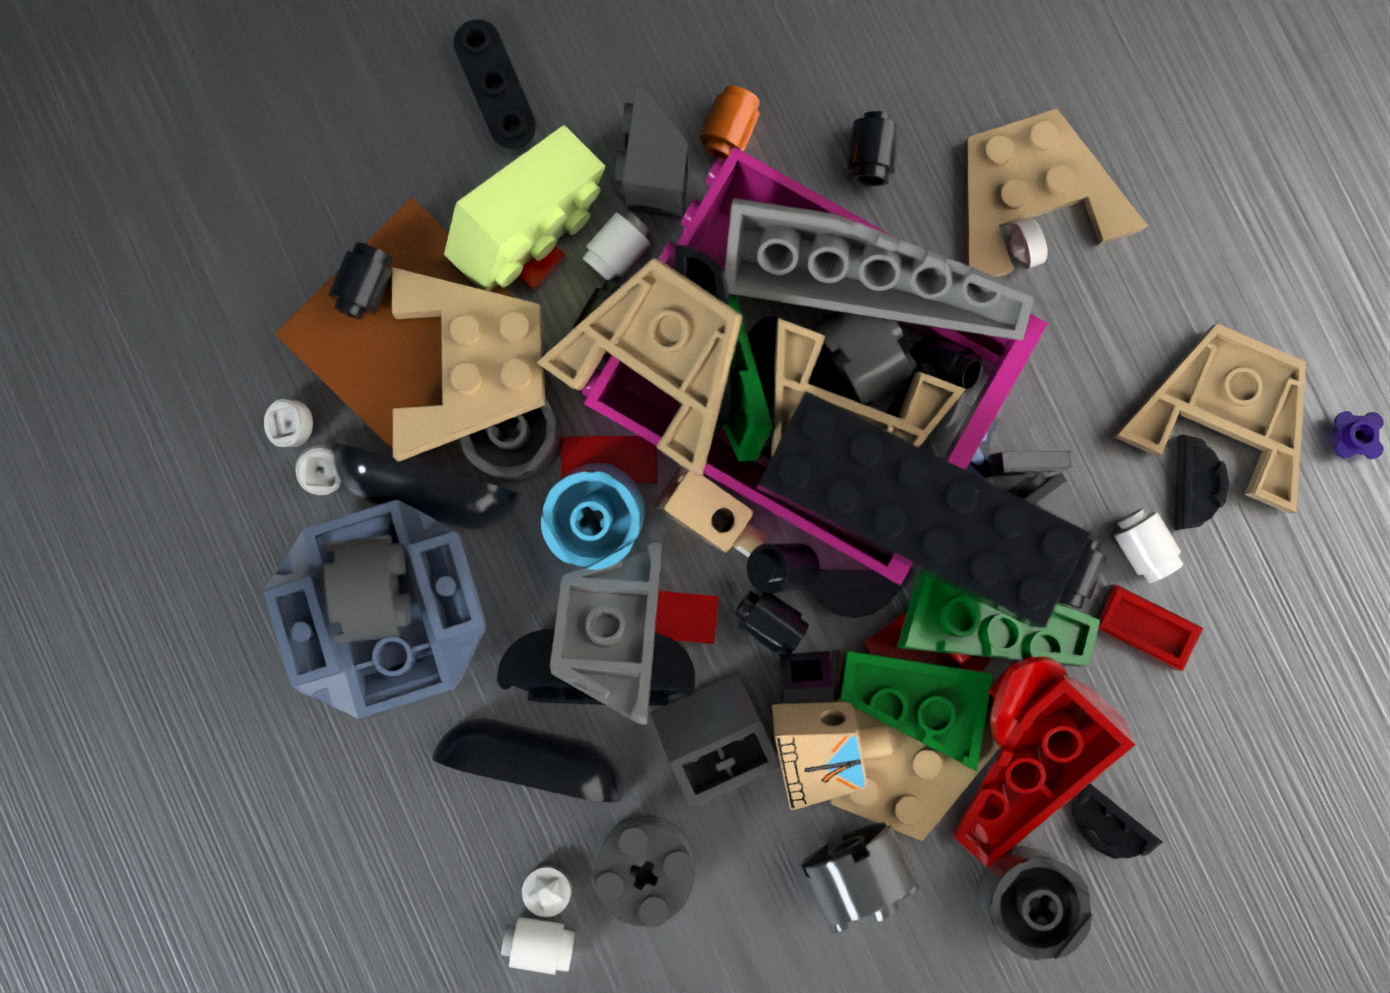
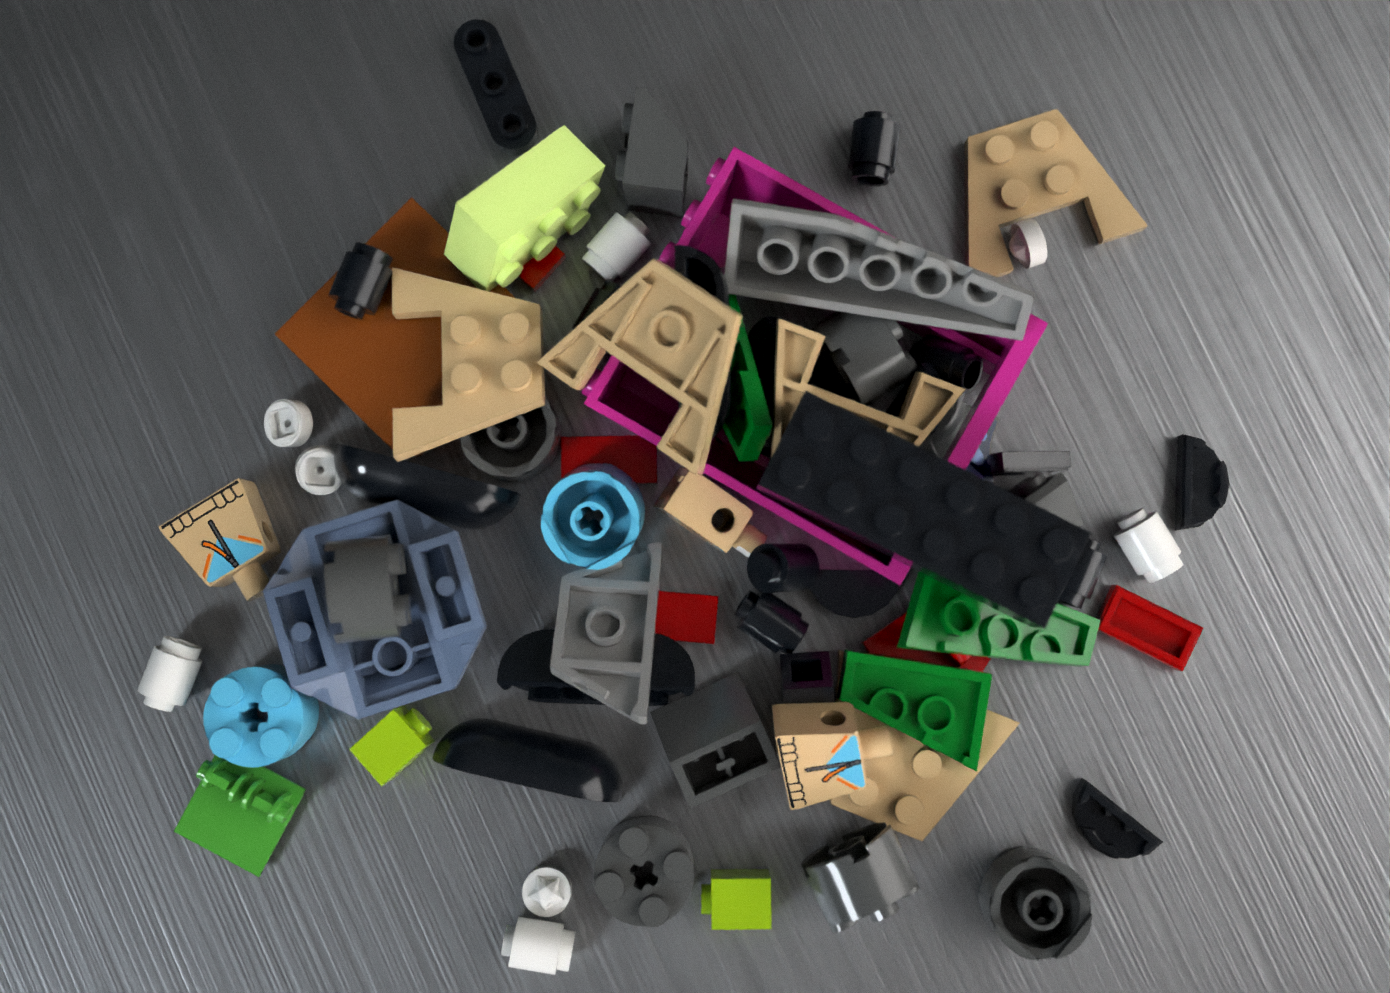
orange brick [699,85,760,160] -> none
red wedge [953,675,1136,868] -> none
red shield [987,656,1068,750] -> none
tan wing [1113,323,1306,514] -> none
dark purple plate [1332,411,1384,459] -> none
none -> white brick [137,636,202,712]
none -> tan torso [159,478,281,602]
none -> bright green hinge [174,755,306,877]
none -> medium azure brick [203,664,319,768]
none -> lime brick [349,705,435,786]
none -> lime brick [701,869,772,930]

